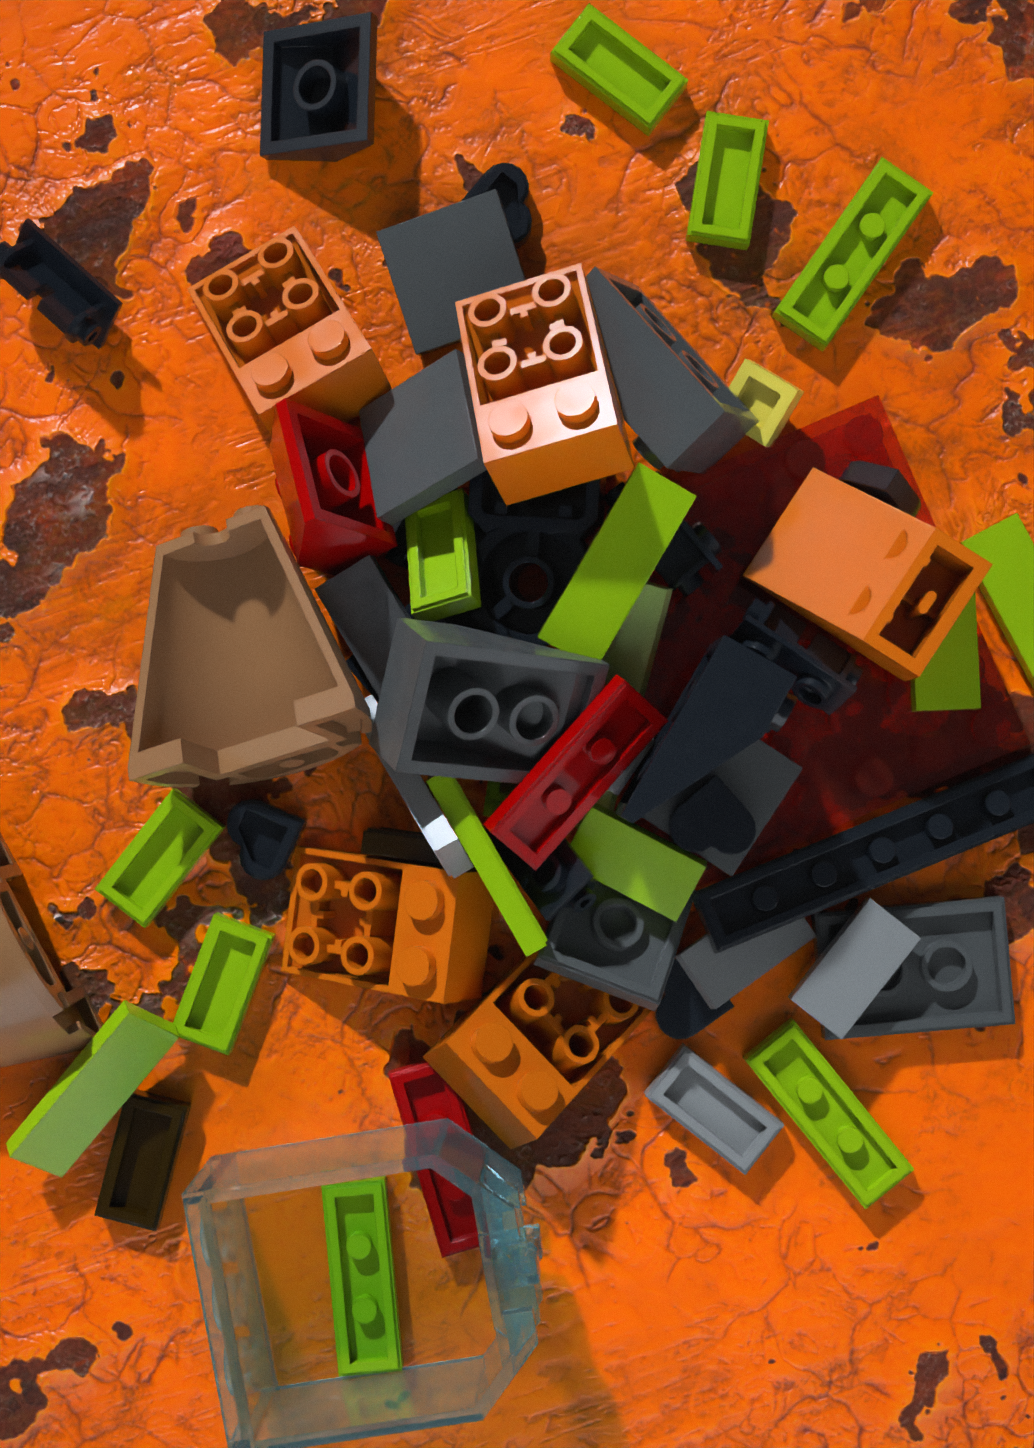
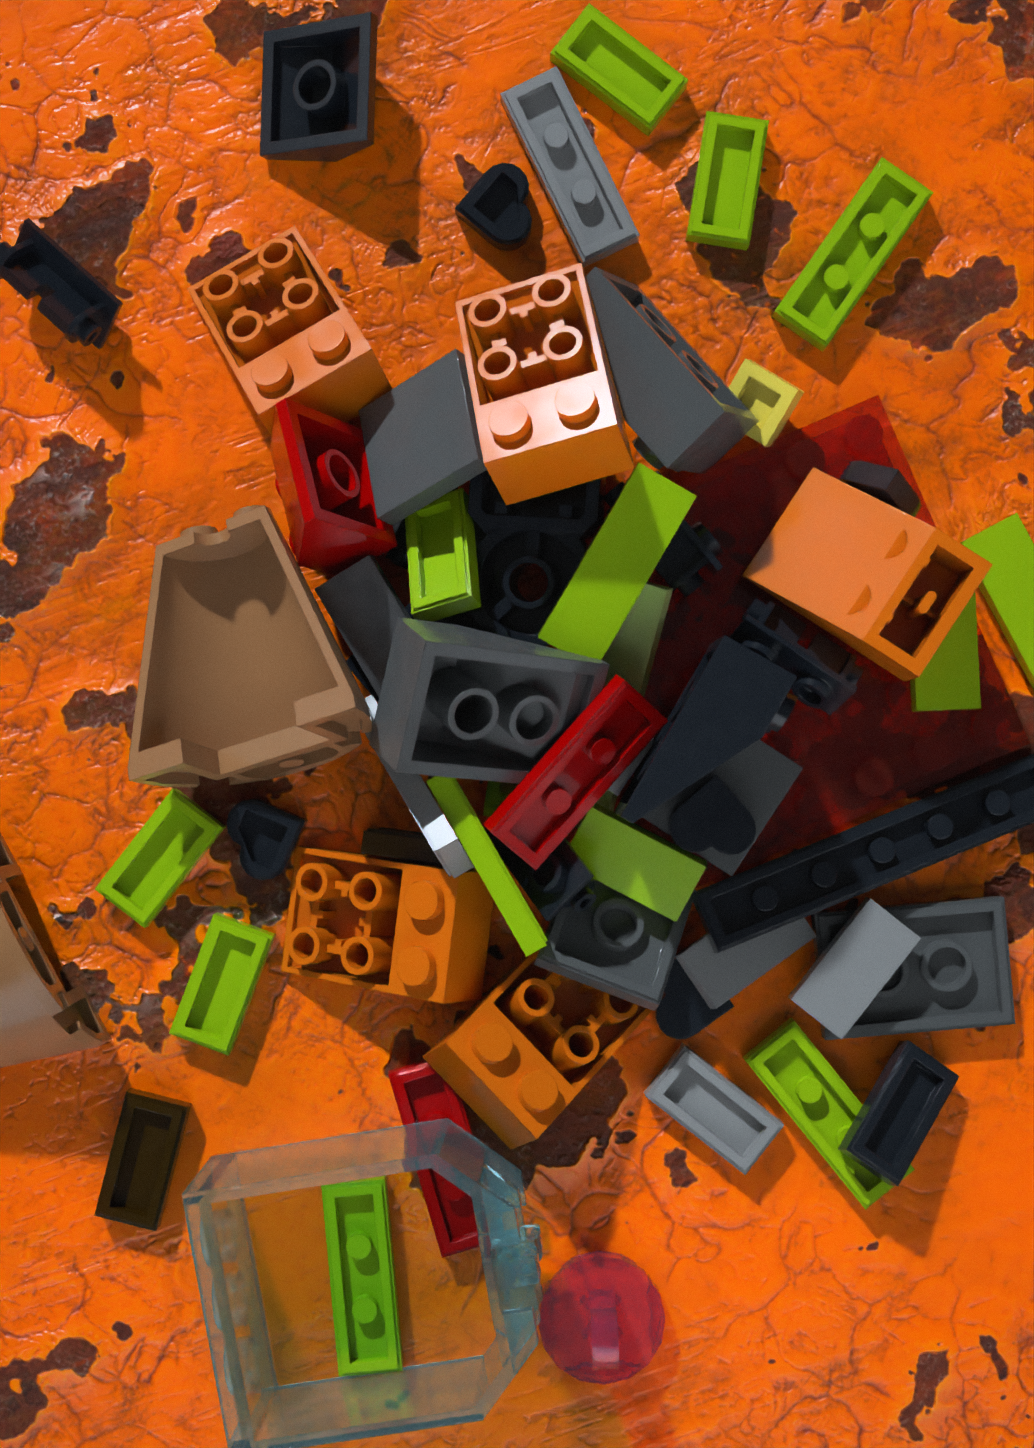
lime tile [6,1000,180,1178] -> none
dark grey tile [376,189,526,356] -> none
none -> light grey tile [500,66,640,268]
none -> clear pink tile [538,1250,665,1385]
none -> black tile [838,1040,959,1186]

